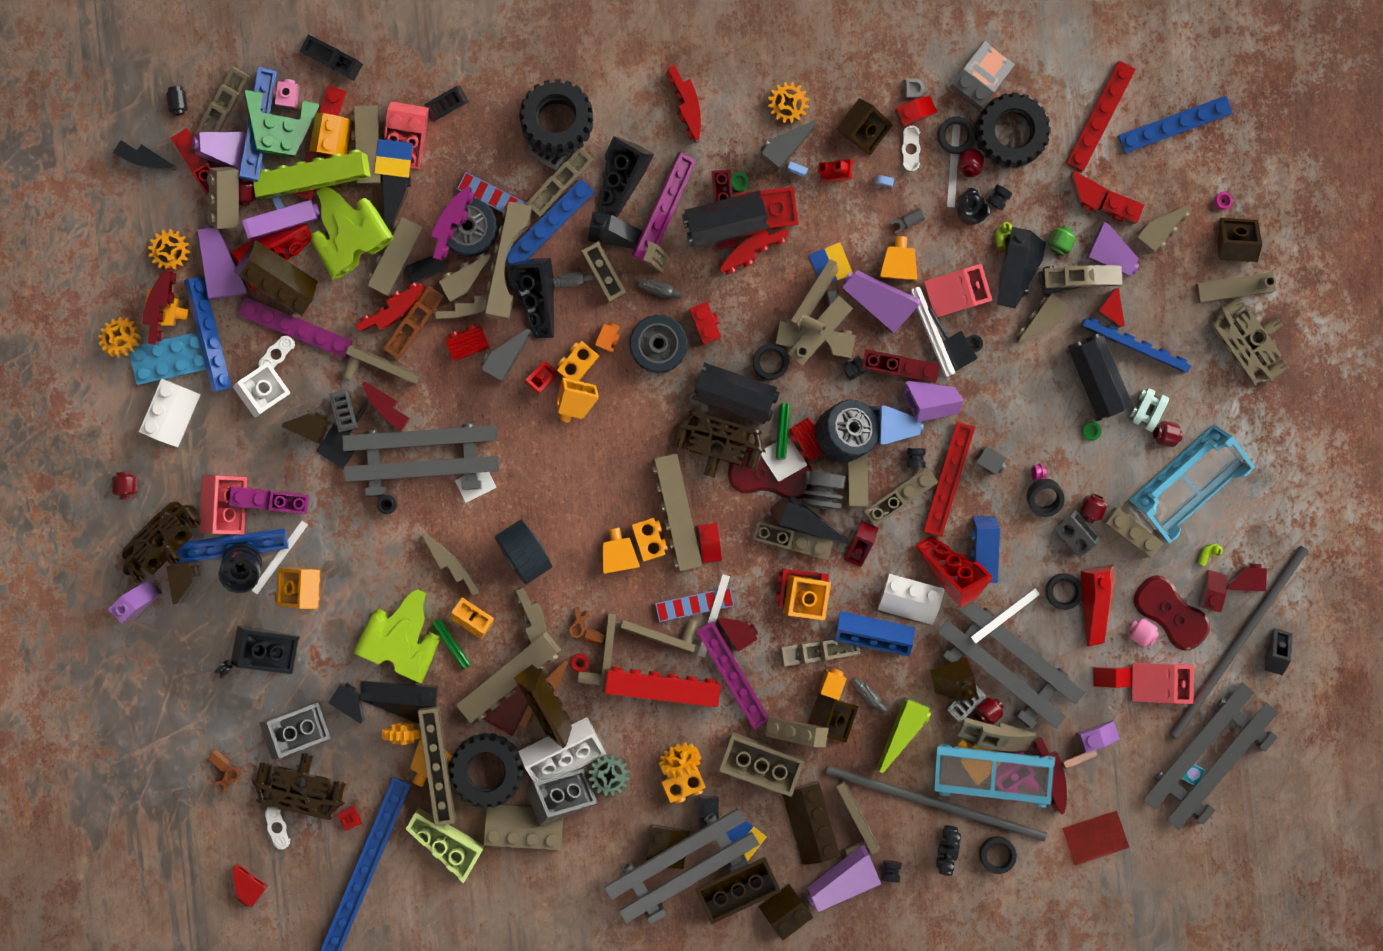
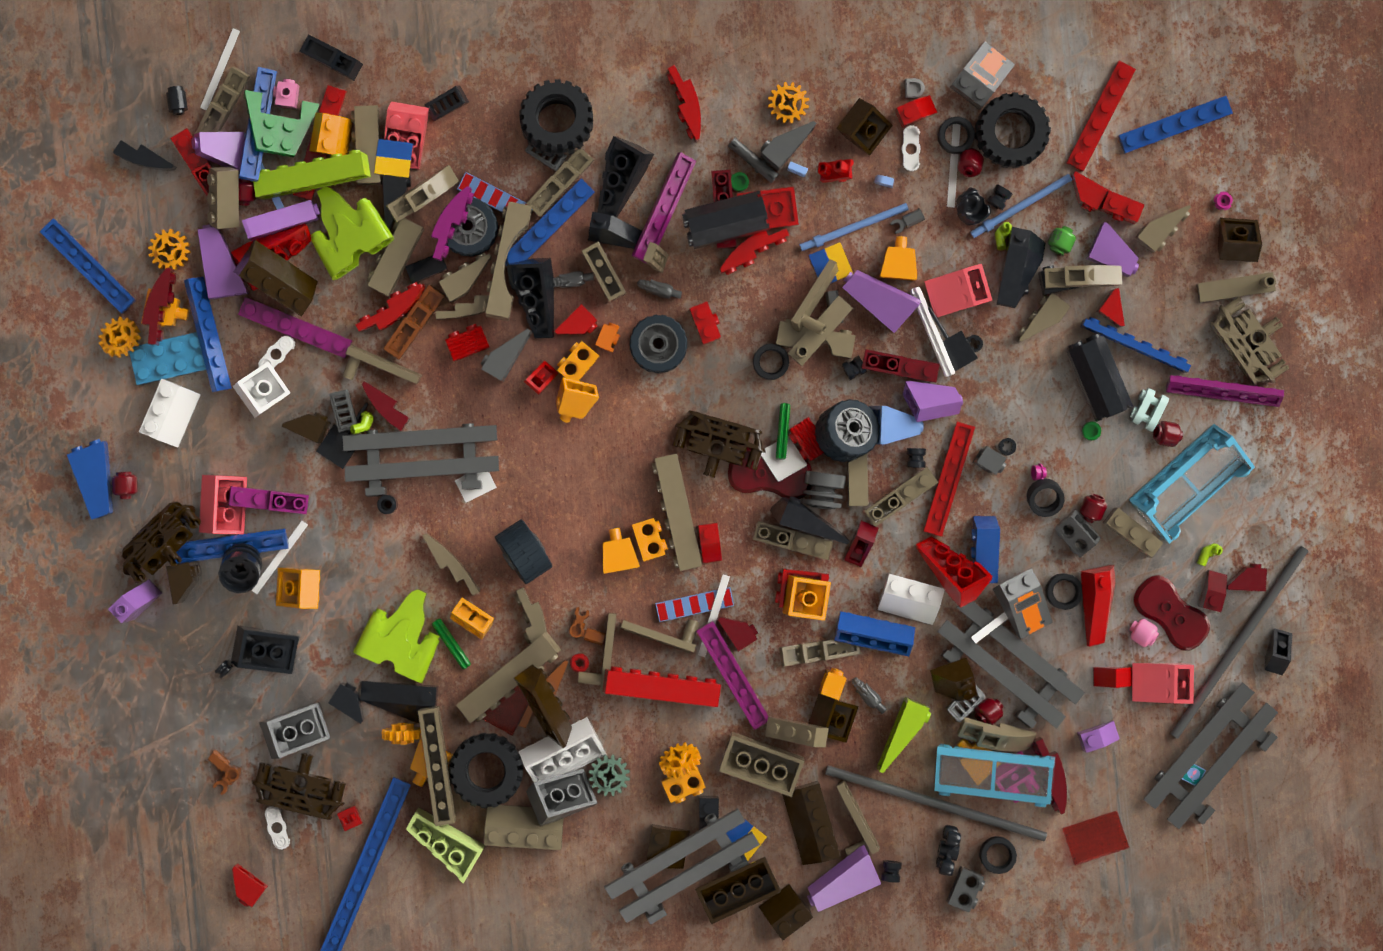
black brick [692,362,780,424] -> none
tile [1061,750,1097,769] -> none
none -> blue plate [40,218,136,314]
none -> blue slope [67,439,113,520]
none -> white sticker [200,28,240,110]
none -> lime arm [350,411,374,435]
none -> dark tan slope [386,165,459,222]
none -> red slope [554,304,598,335]
none -> dark grey pin [728,137,779,184]
none -> medium blue bar [799,203,909,251]
none -> dark grey brick [946,866,985,913]
none -> medium blue bar [970,174,1072,238]
none -> dark grey slope [993,568,1053,640]
none -> black bush [999,438,1016,455]
none -> magenta plate [1166,375,1284,407]

